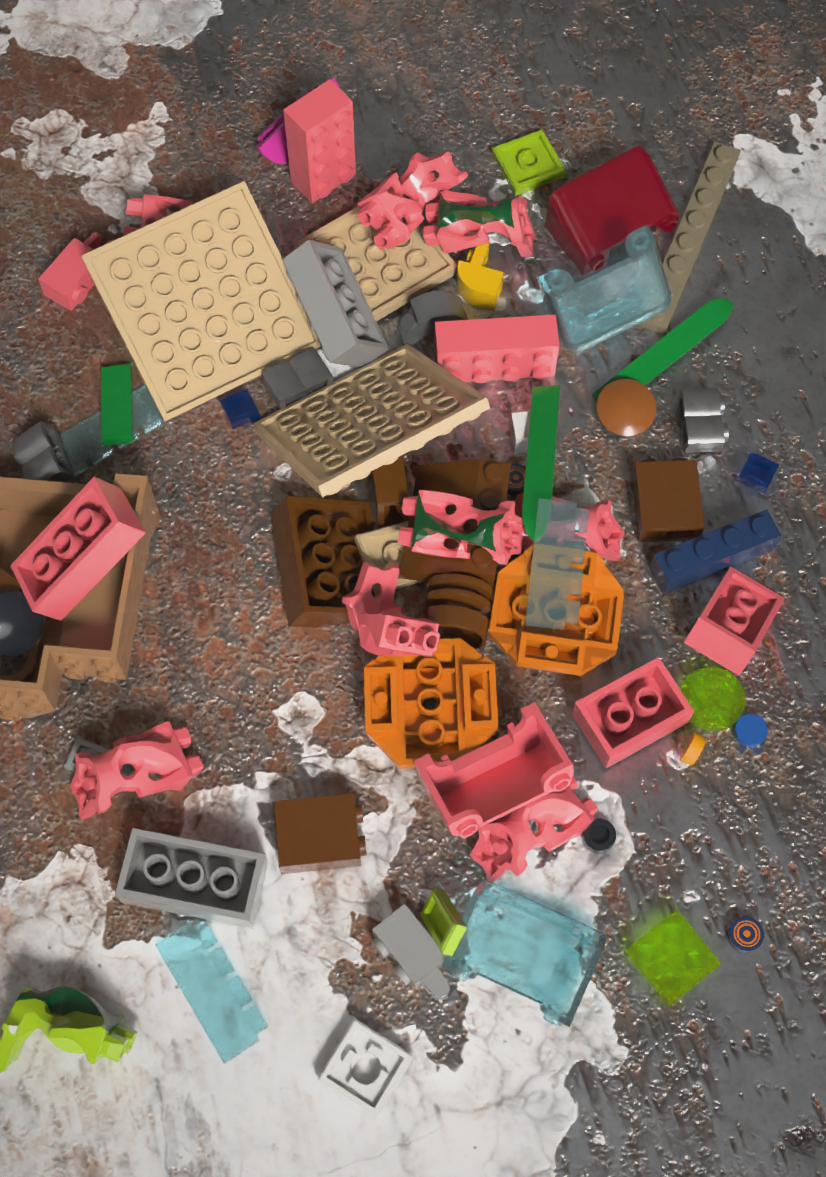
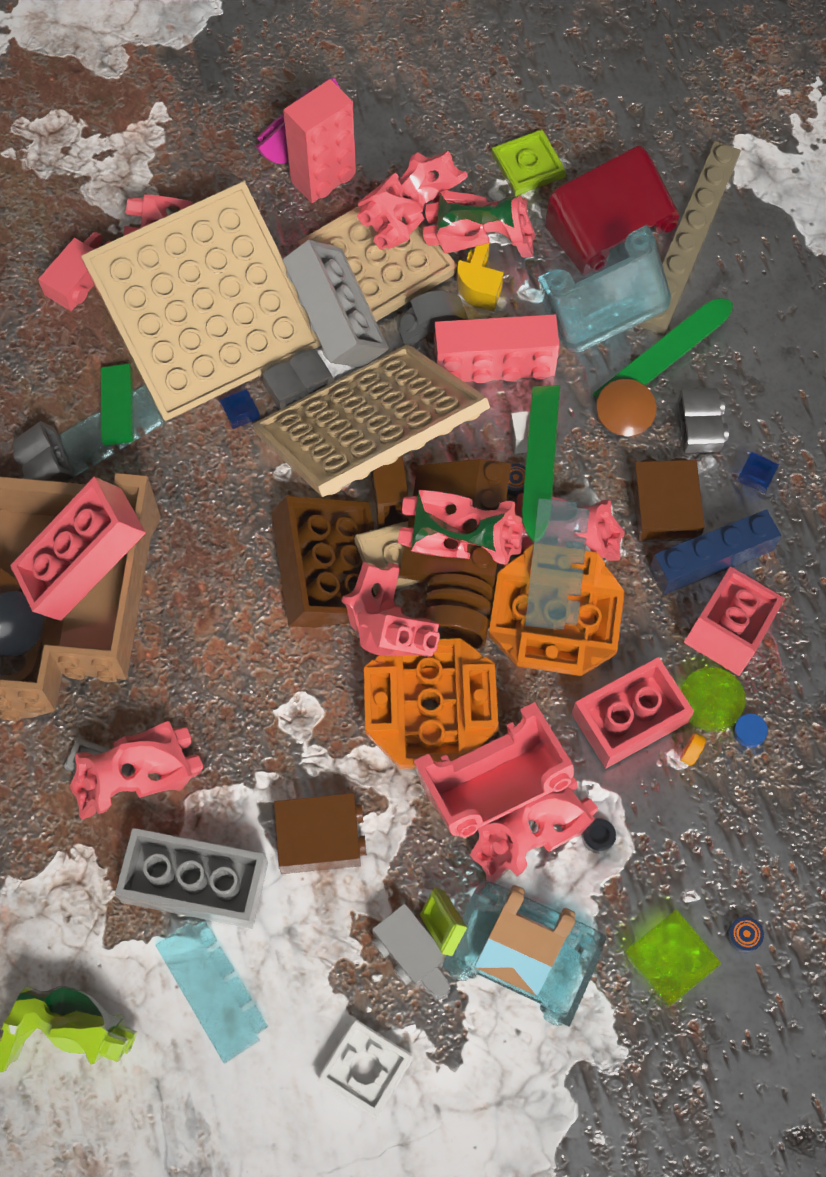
none -> medium nougat flag [474,885,575,996]

